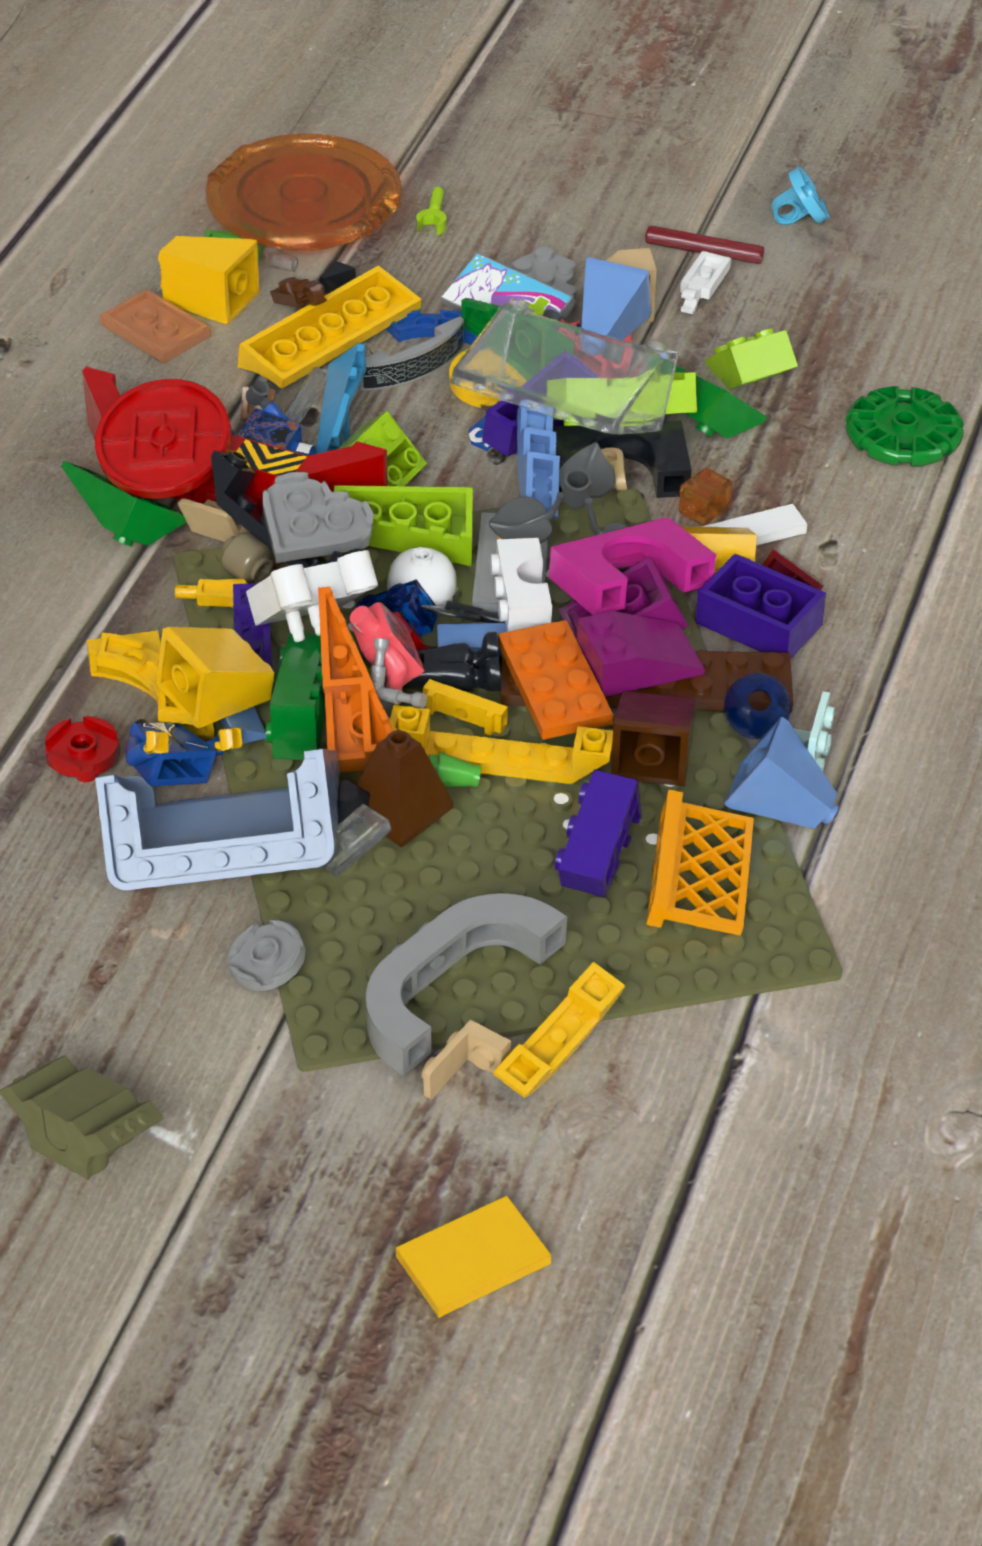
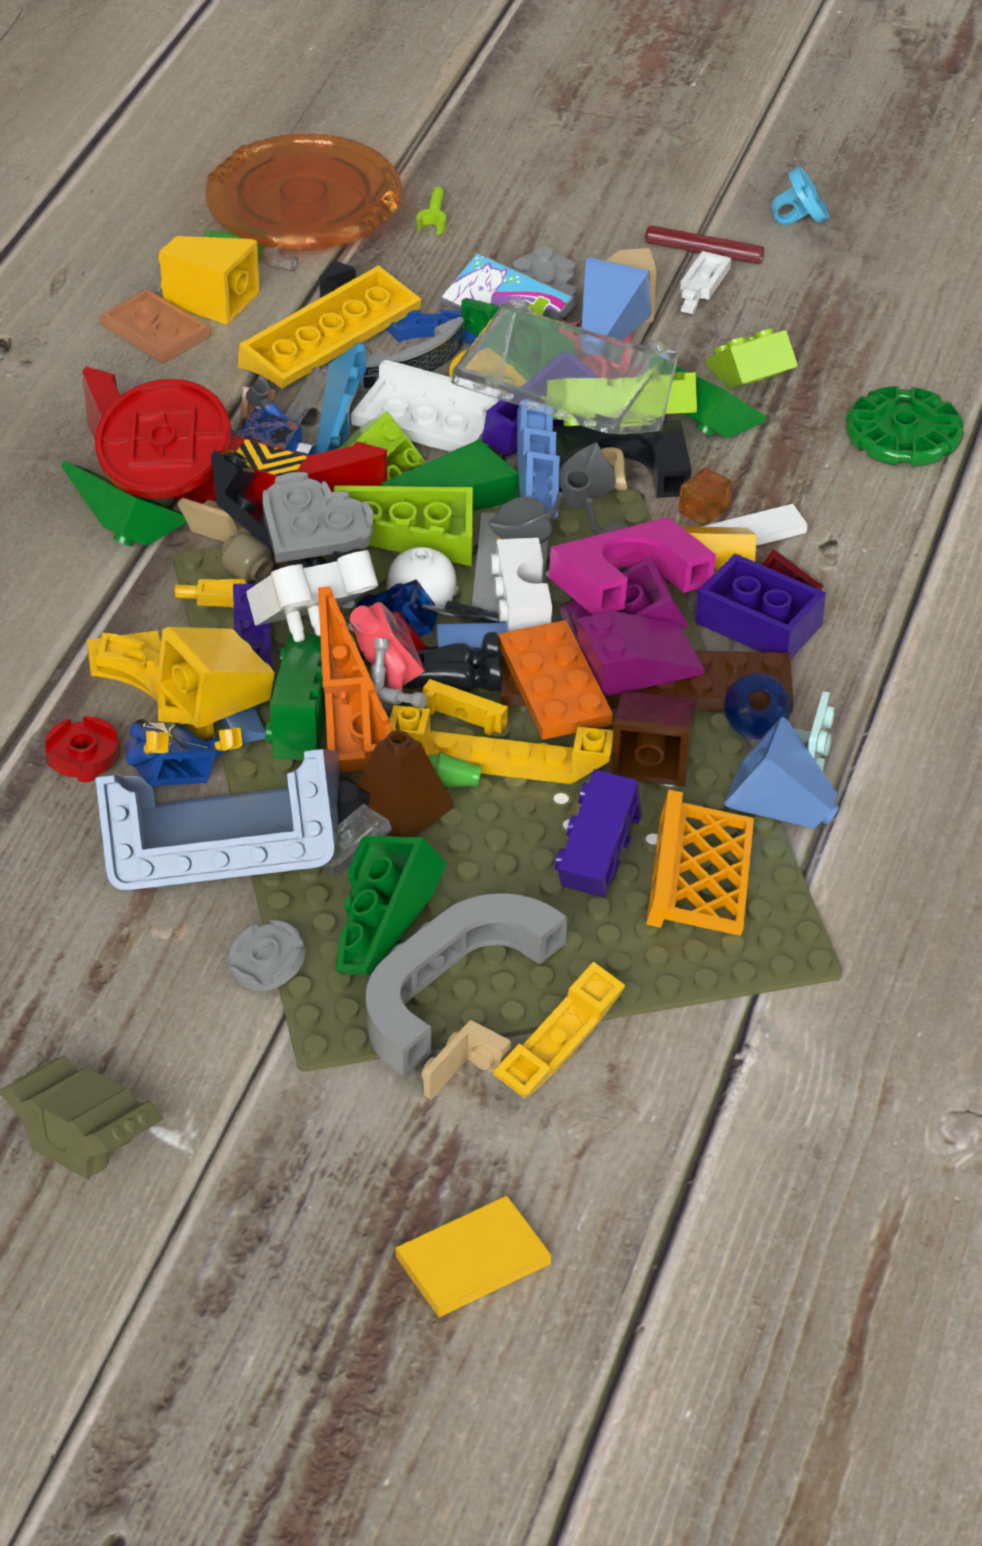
reddish brown hinge [270,277,327,308] -> none
none -> green wedge [335,836,447,976]
none -> white bracket [351,360,501,452]
none -> green slope [380,439,519,511]

